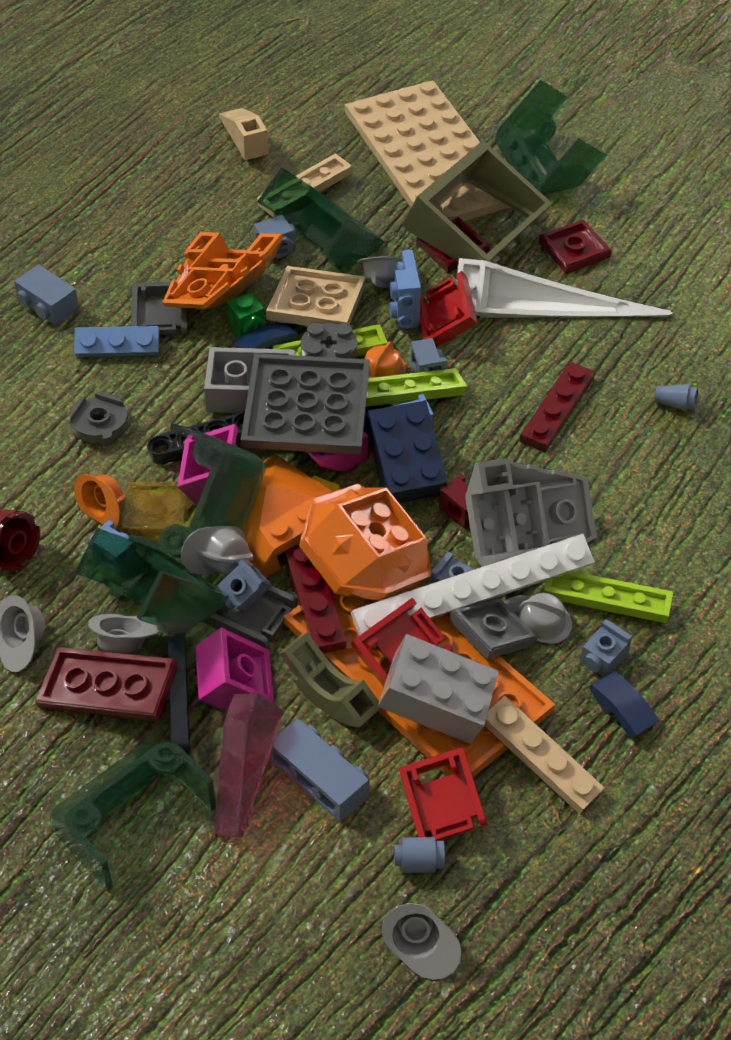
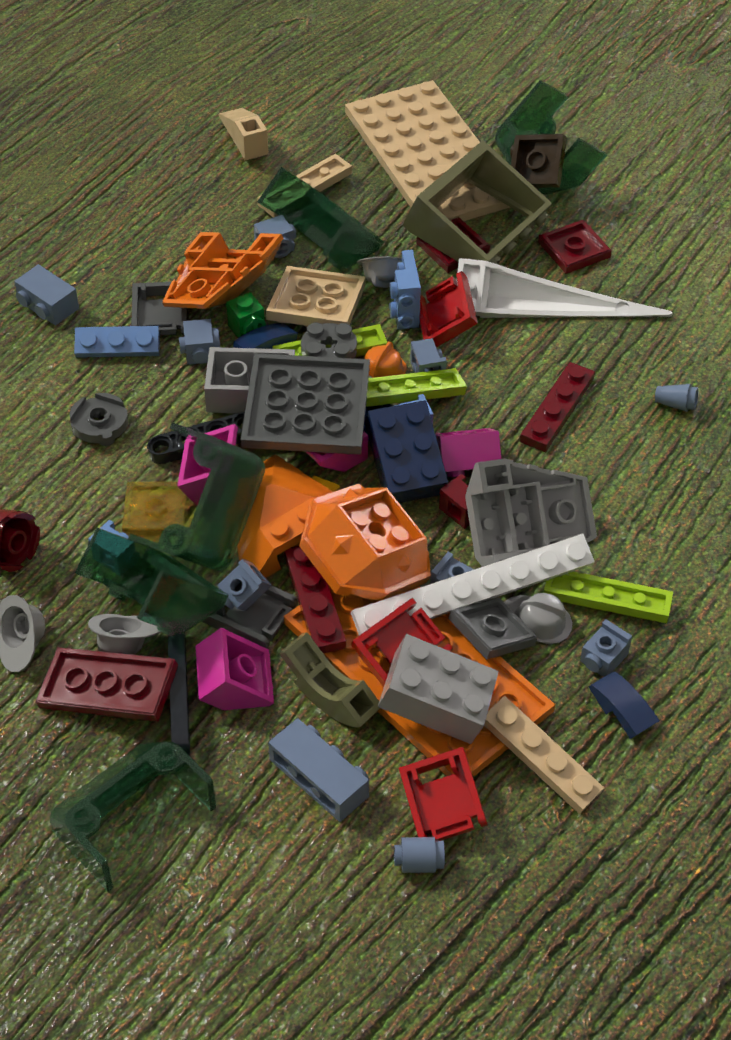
orange piece [74,474,125,527] -> none
light grey piece [181,526,253,575] -> none
clear pink wedge [214,693,284,837] -> none
light grey piece [381,903,462,980] -> none
none -> sand blue brick [179,319,220,365]
none -> dark pink slope [435,428,501,477]
none -> dark brown plate [510,134,567,191]

